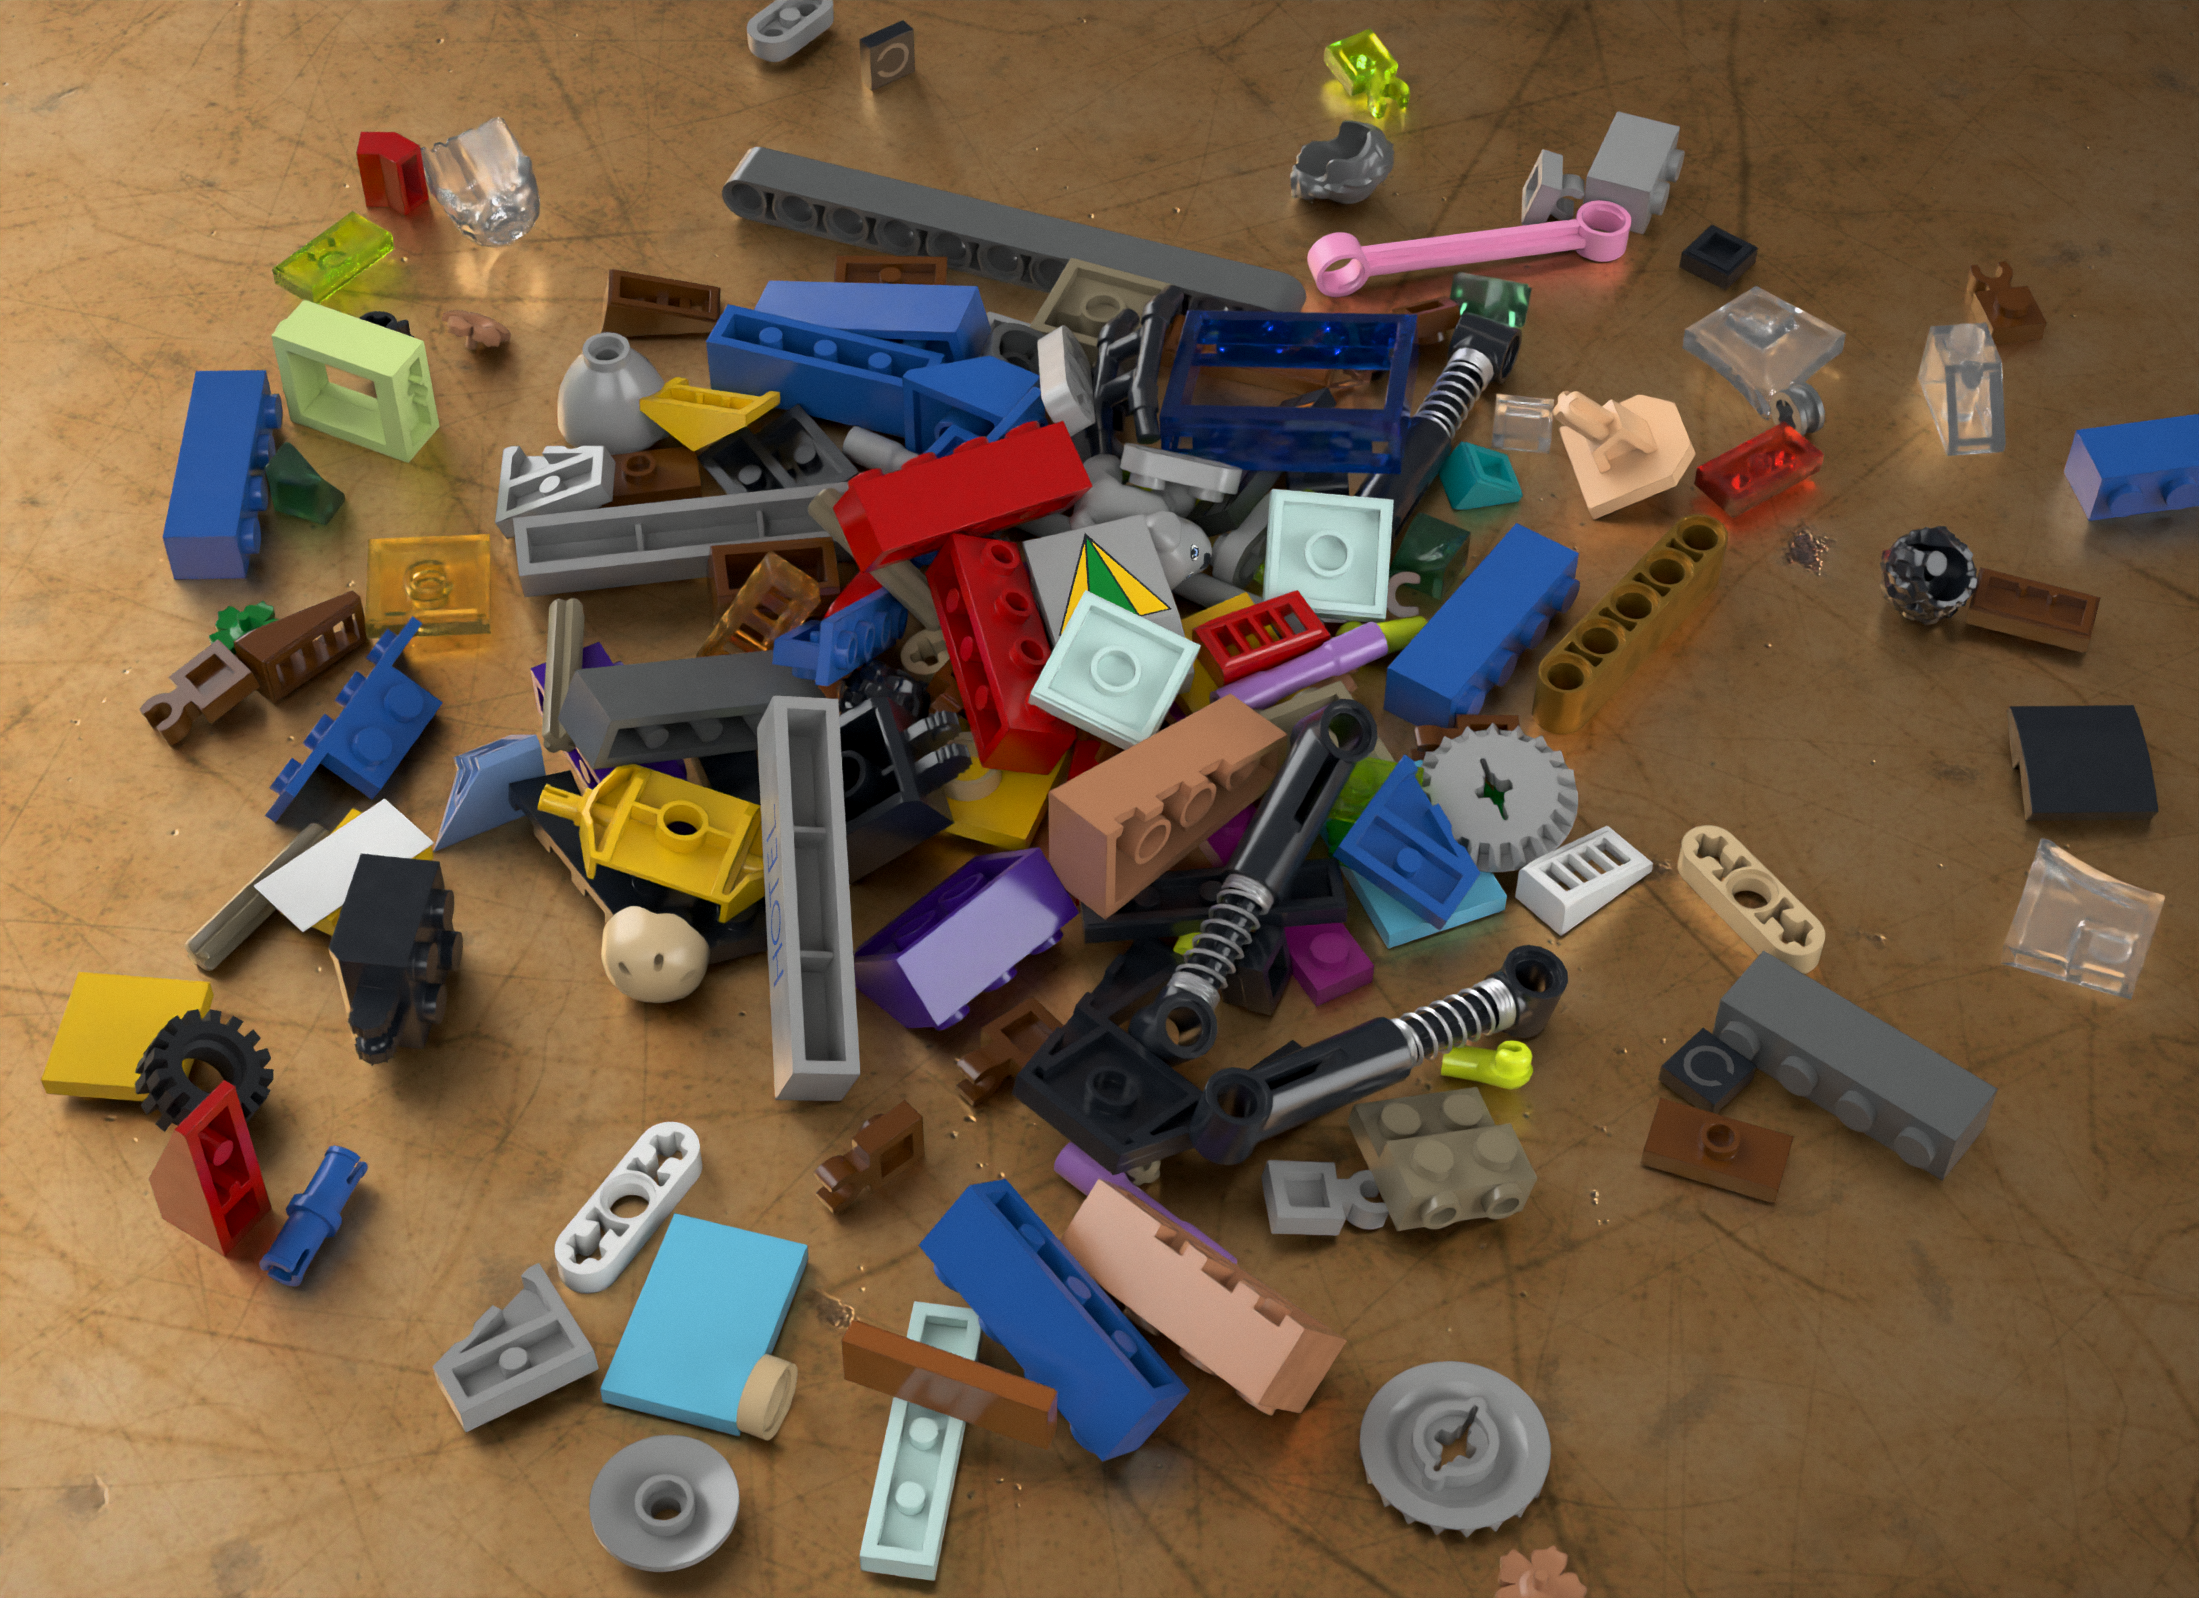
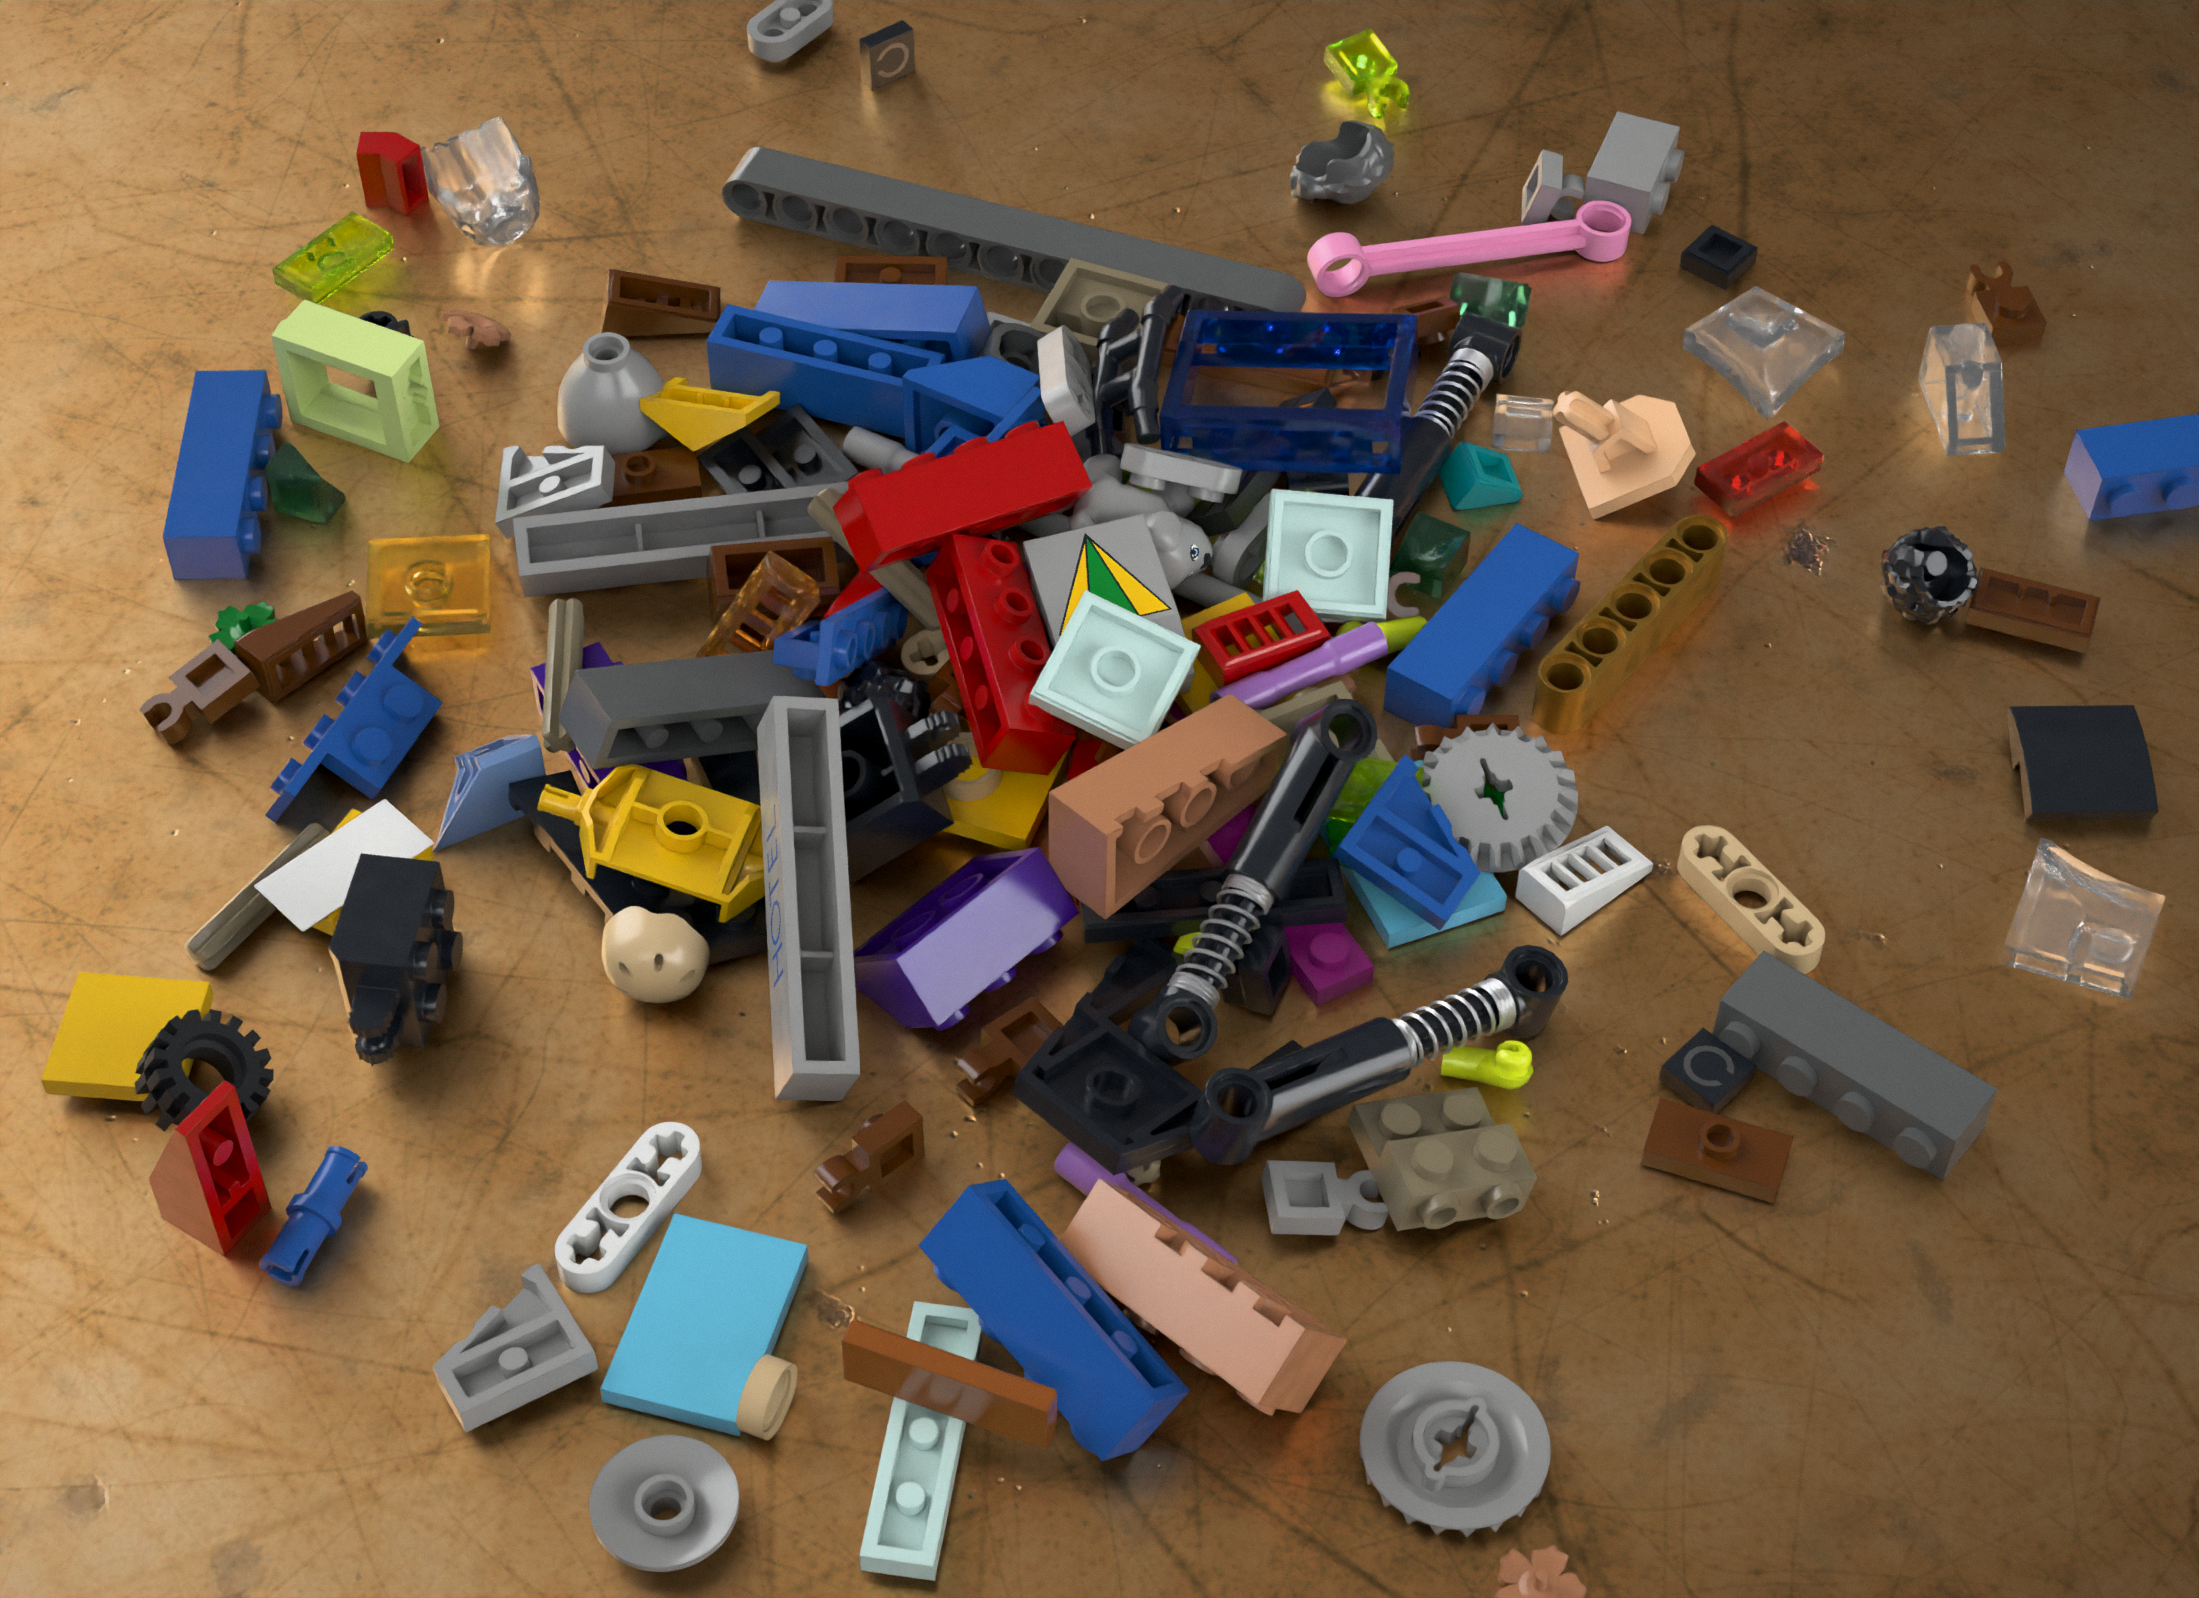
dark grey bush [1770,382,1825,440] -> none

